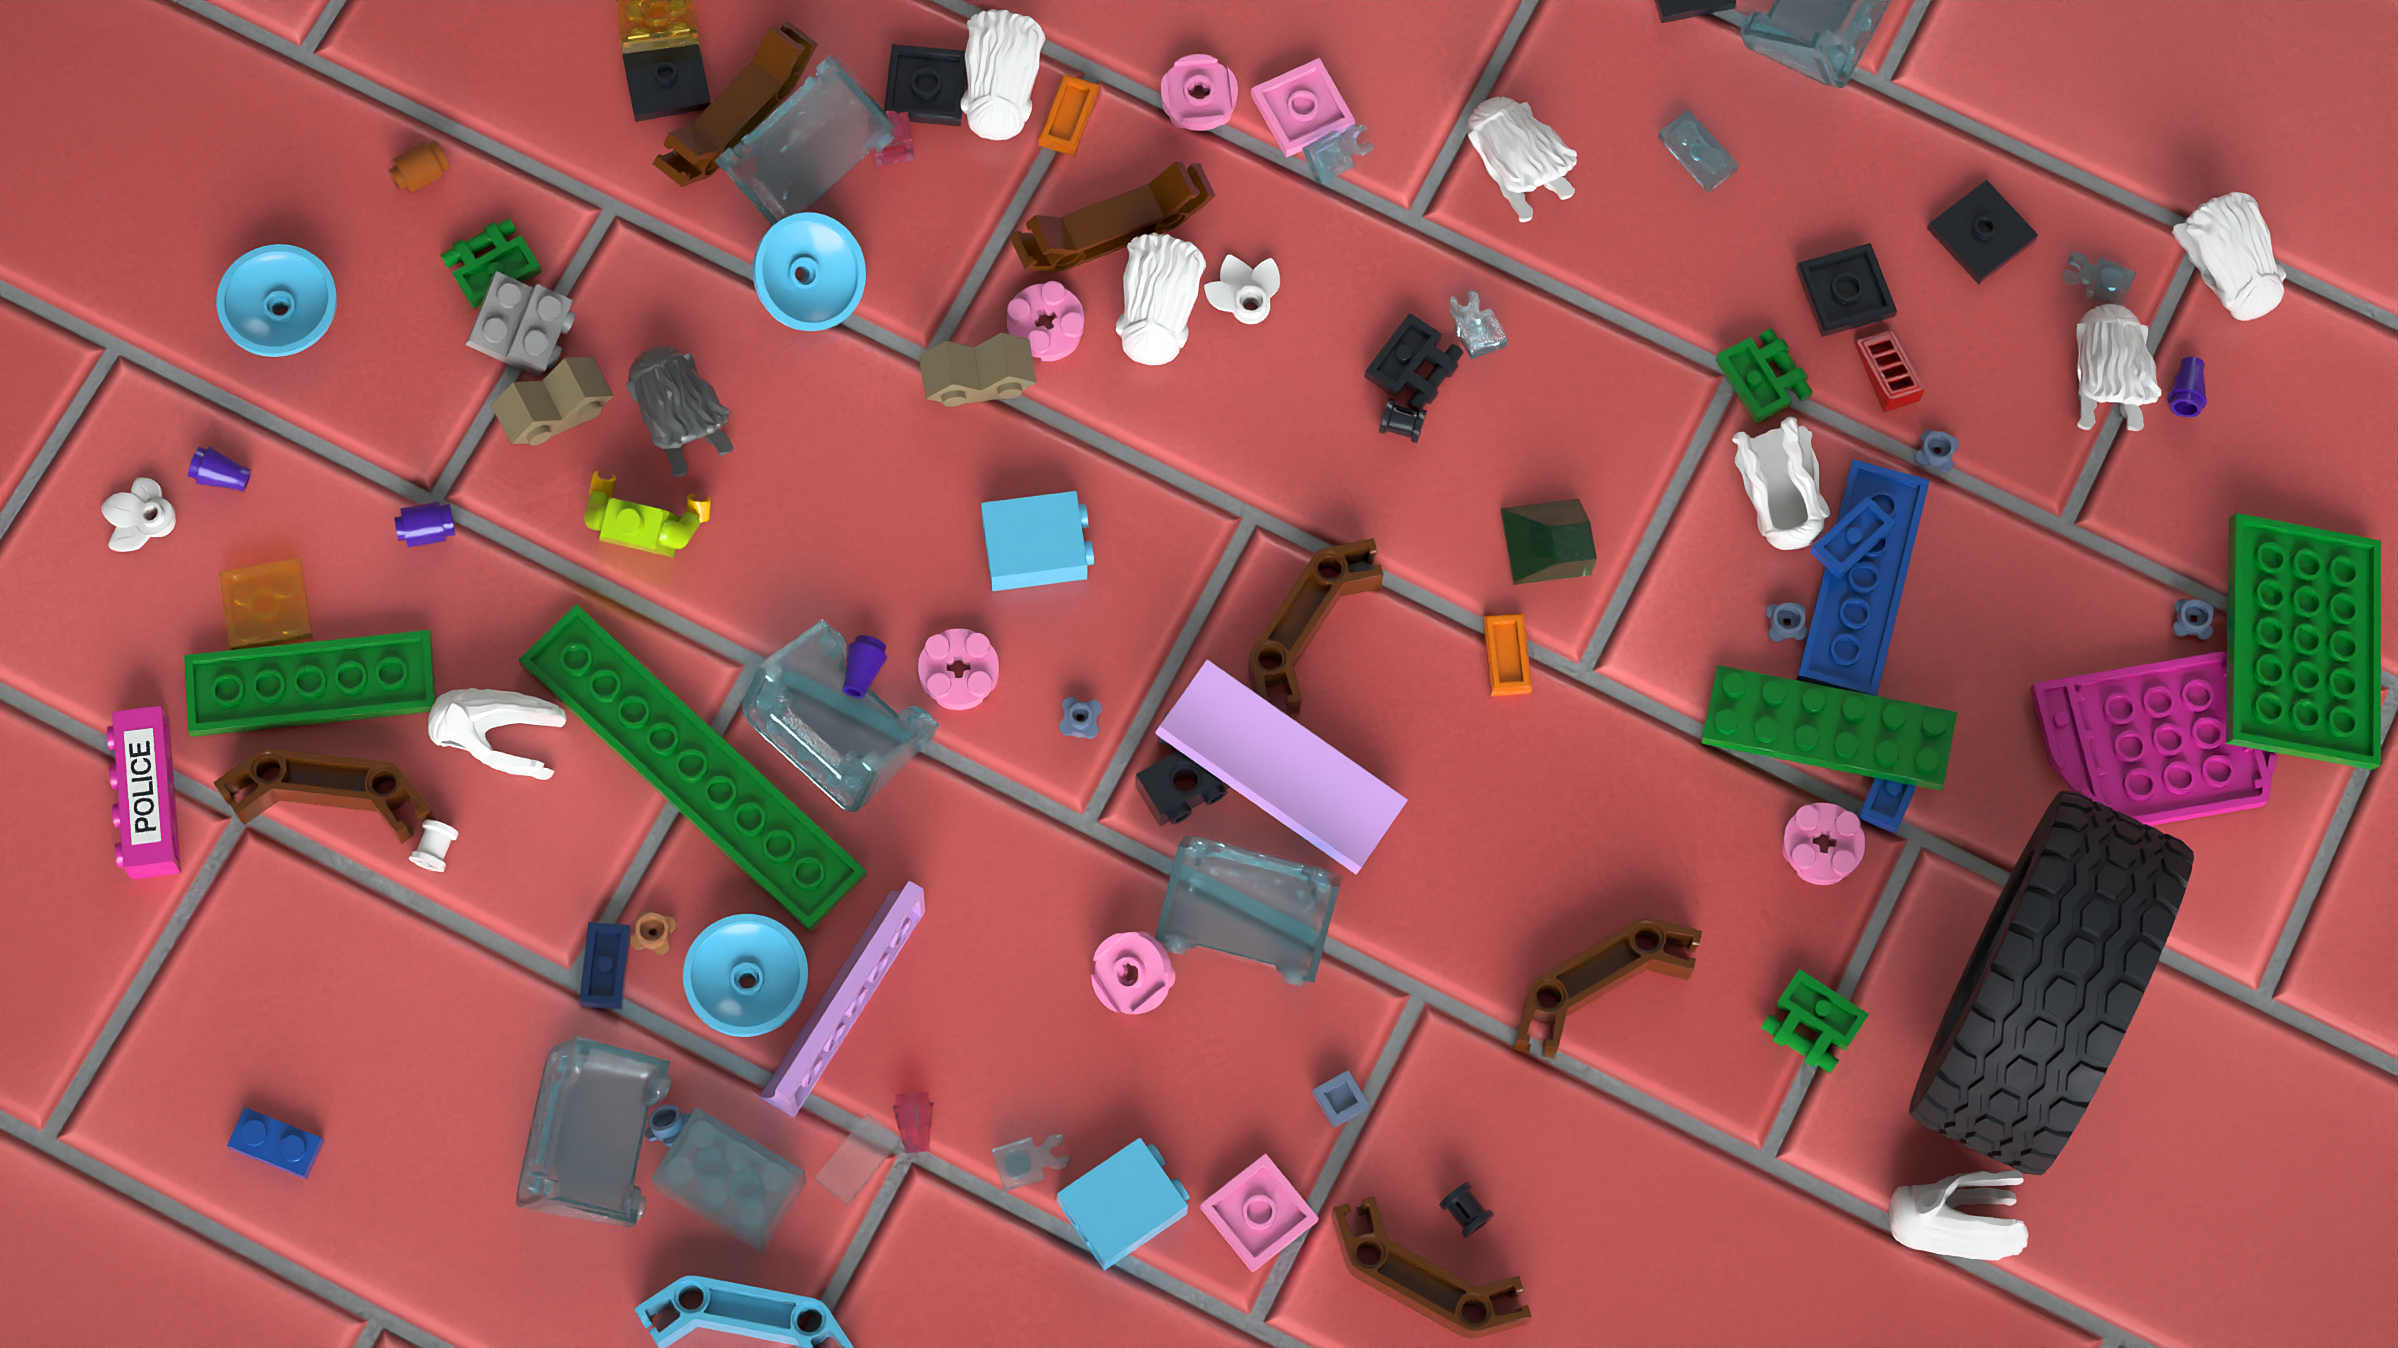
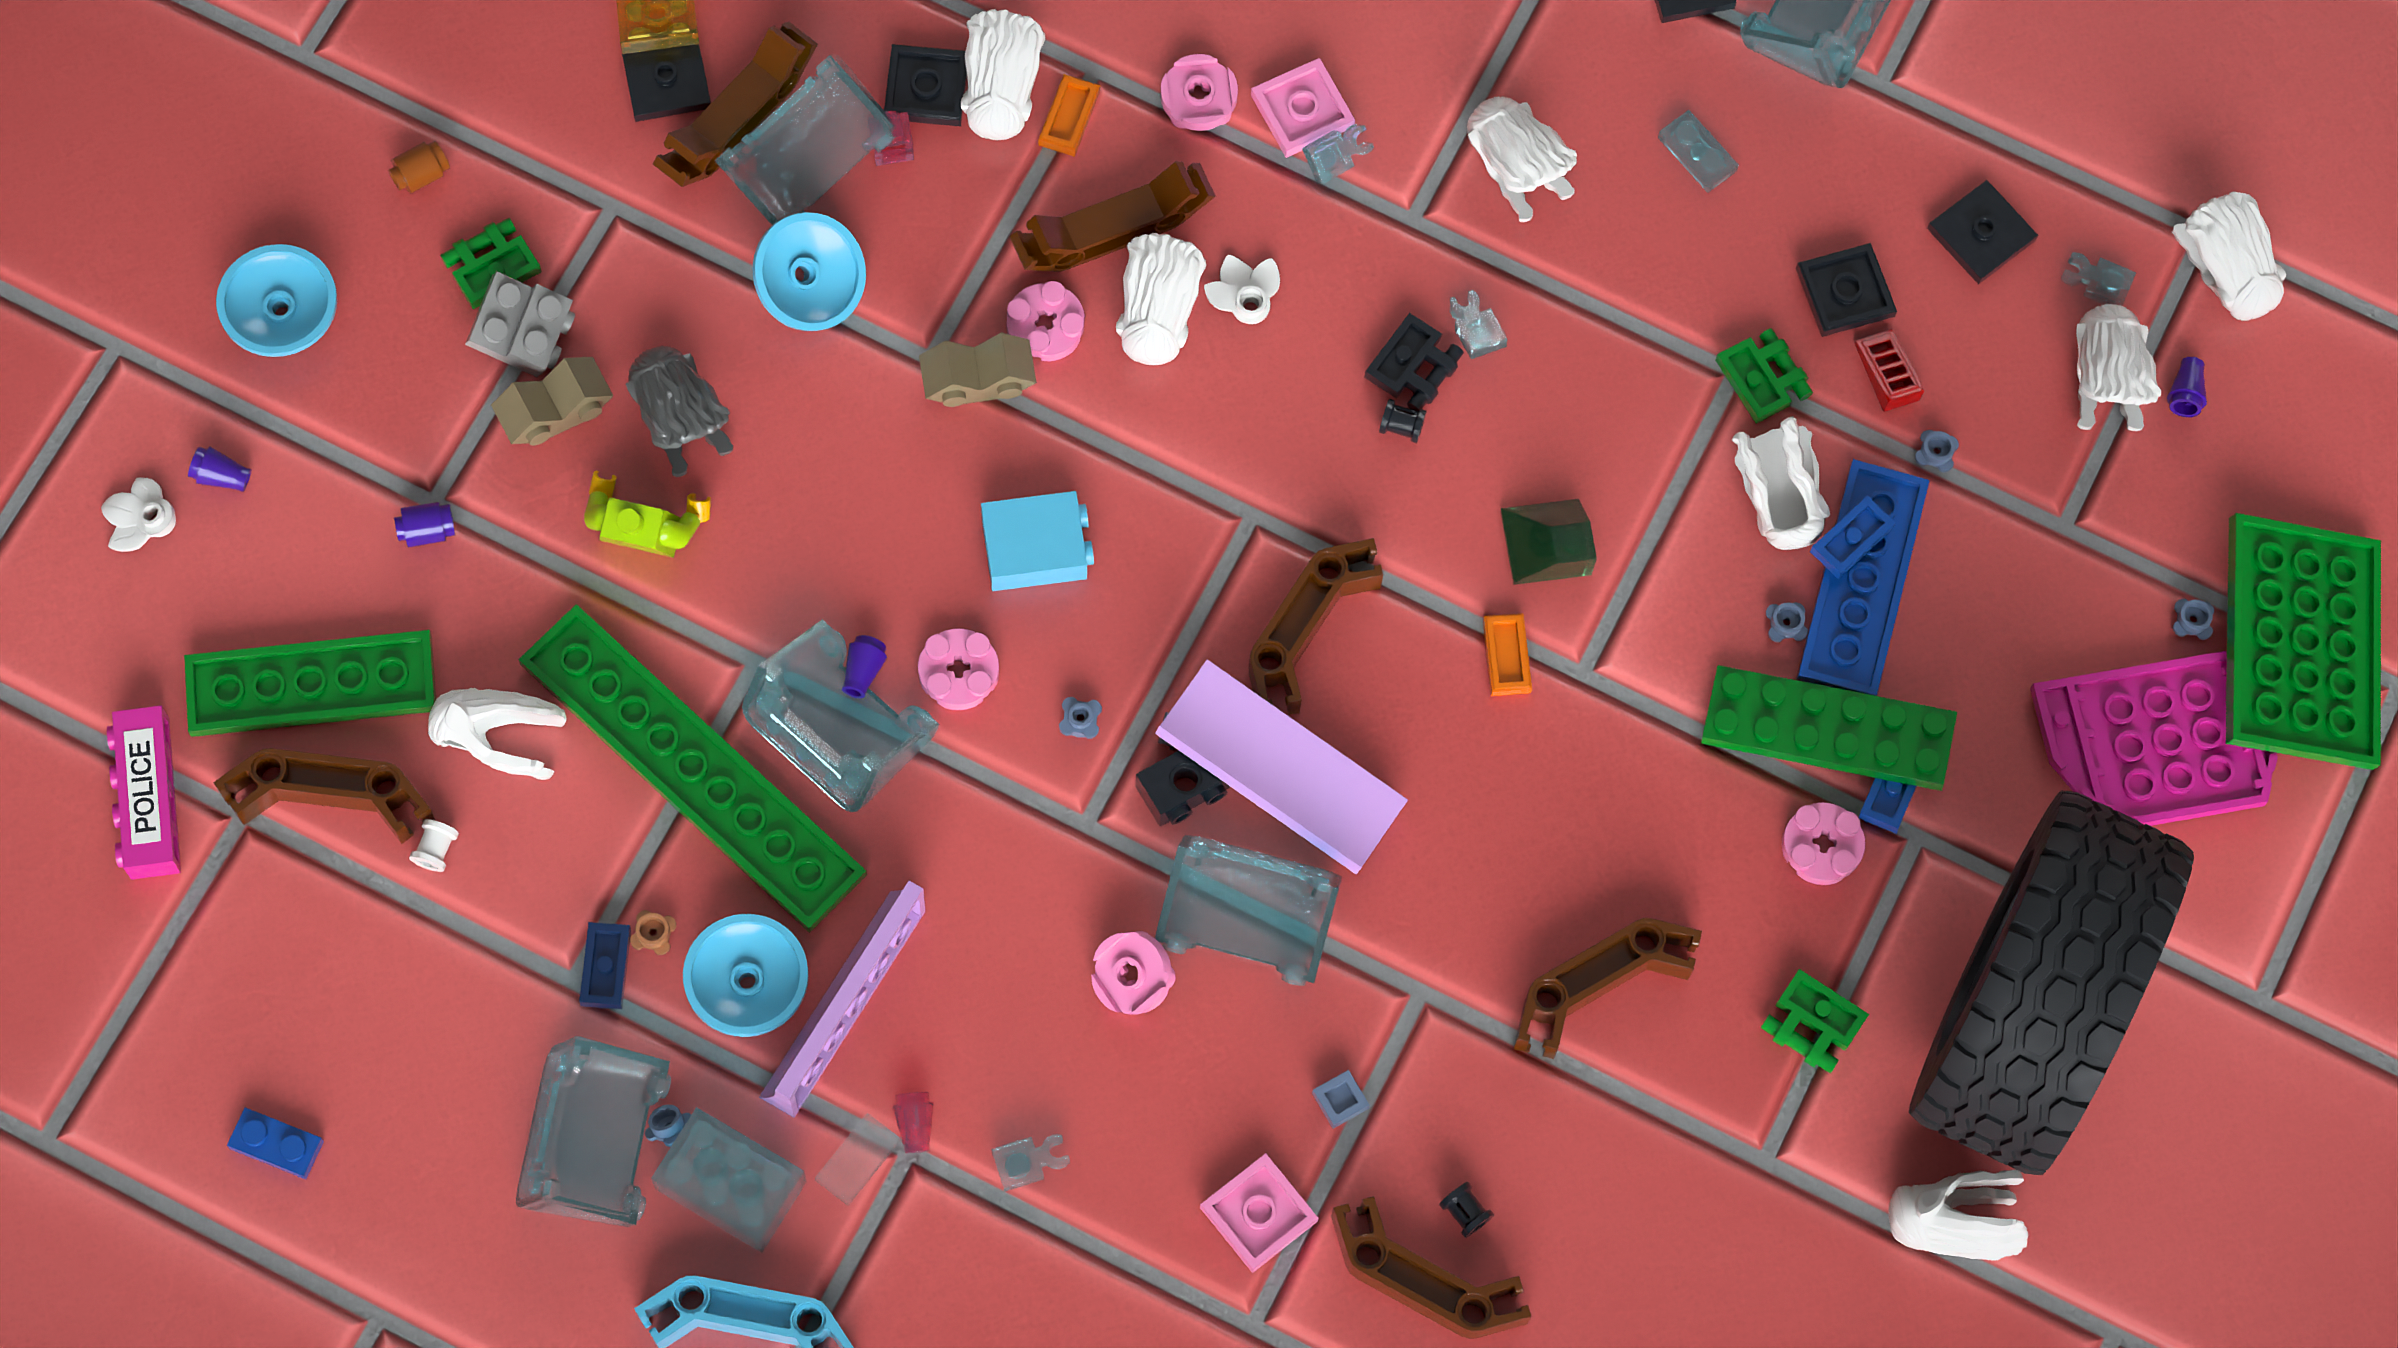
clear yellow plate [219,558,313,650] -> none
medium azure brick [1057,1138,1190,1270] -> none

